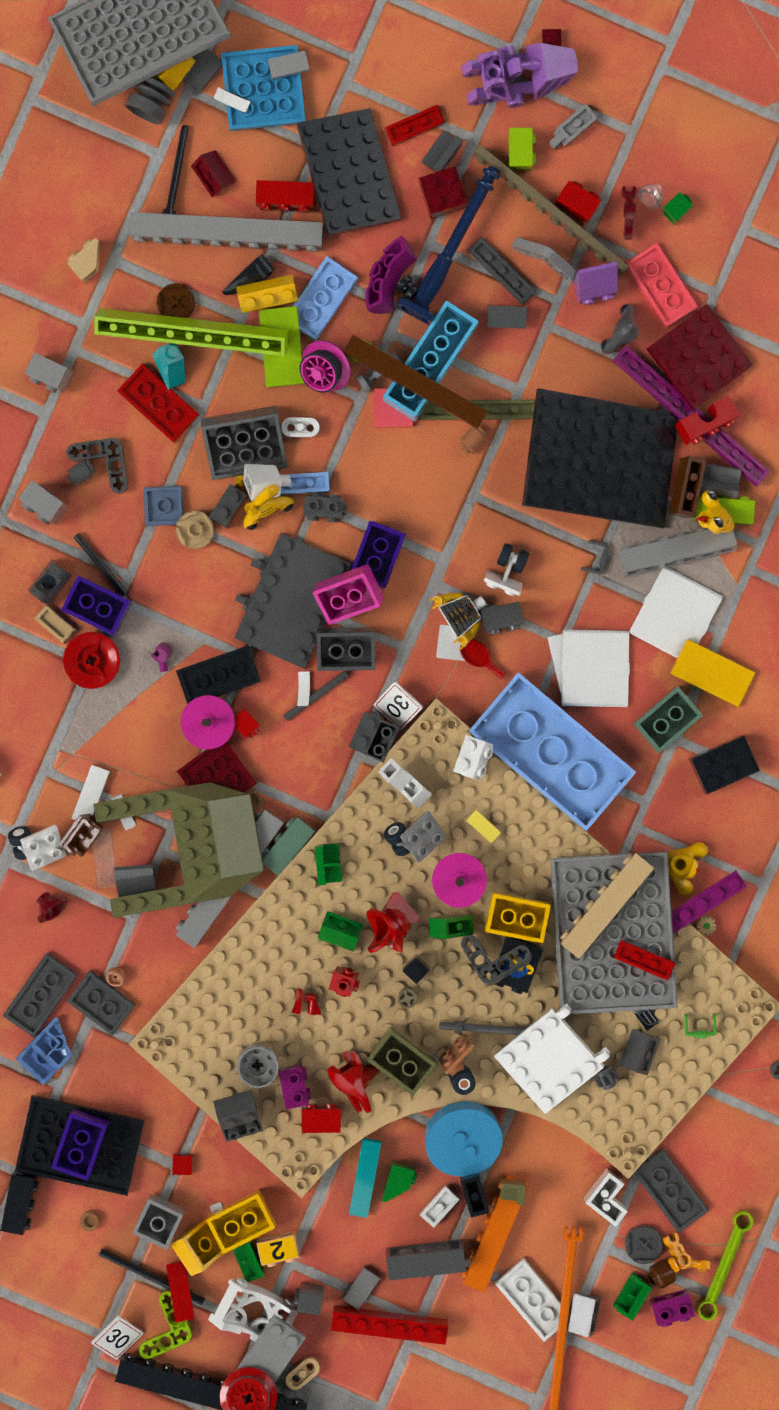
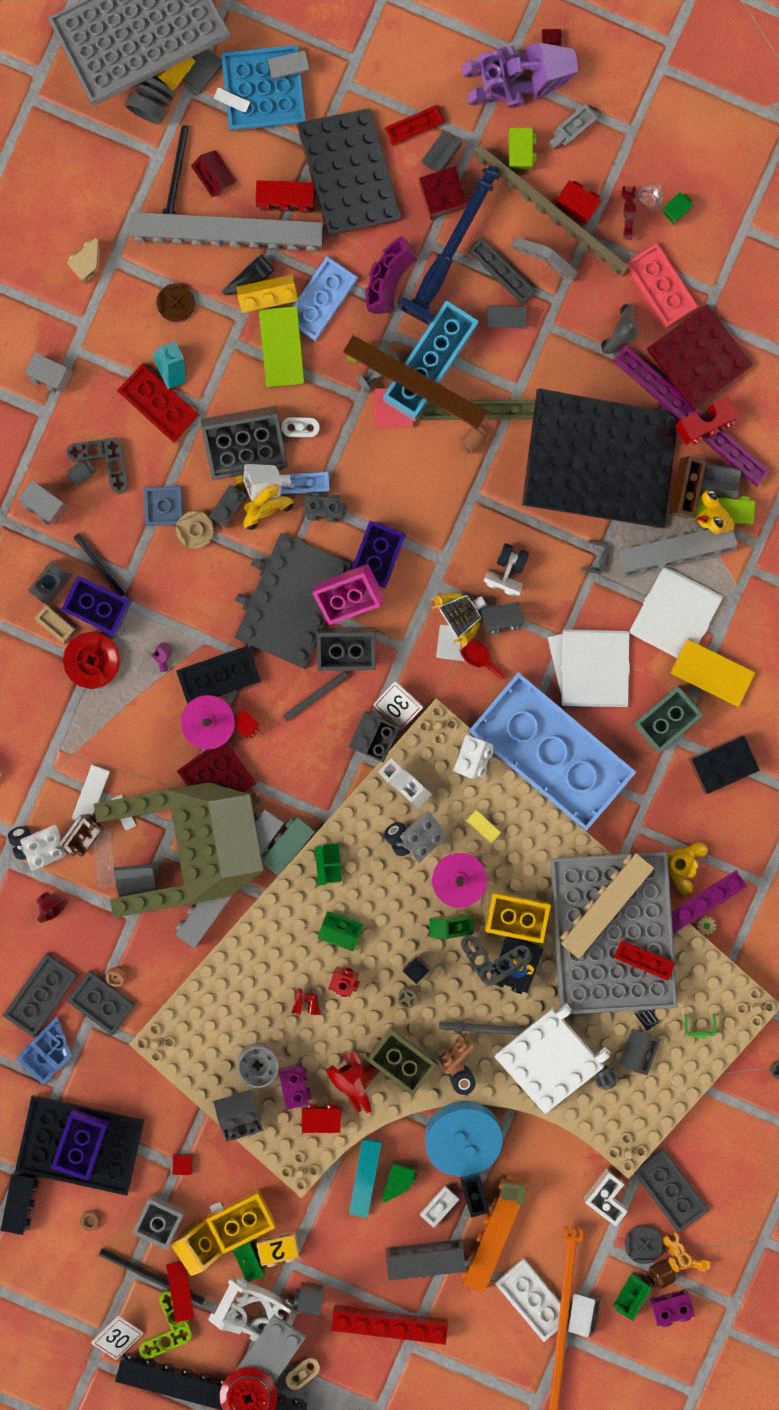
lime brick [94,308,289,356] -> none
white sticker [297,671,310,706] -> none
dark pink piece [299,340,351,393] -> none
light grey tile [343,1266,380,1310] -> none
red helmet [366,892,420,953] -> none
black wheel [395,274,419,300] -> none
medium lavender slope [573,262,618,305] -> none
lime piece [697,1210,753,1321] -> none

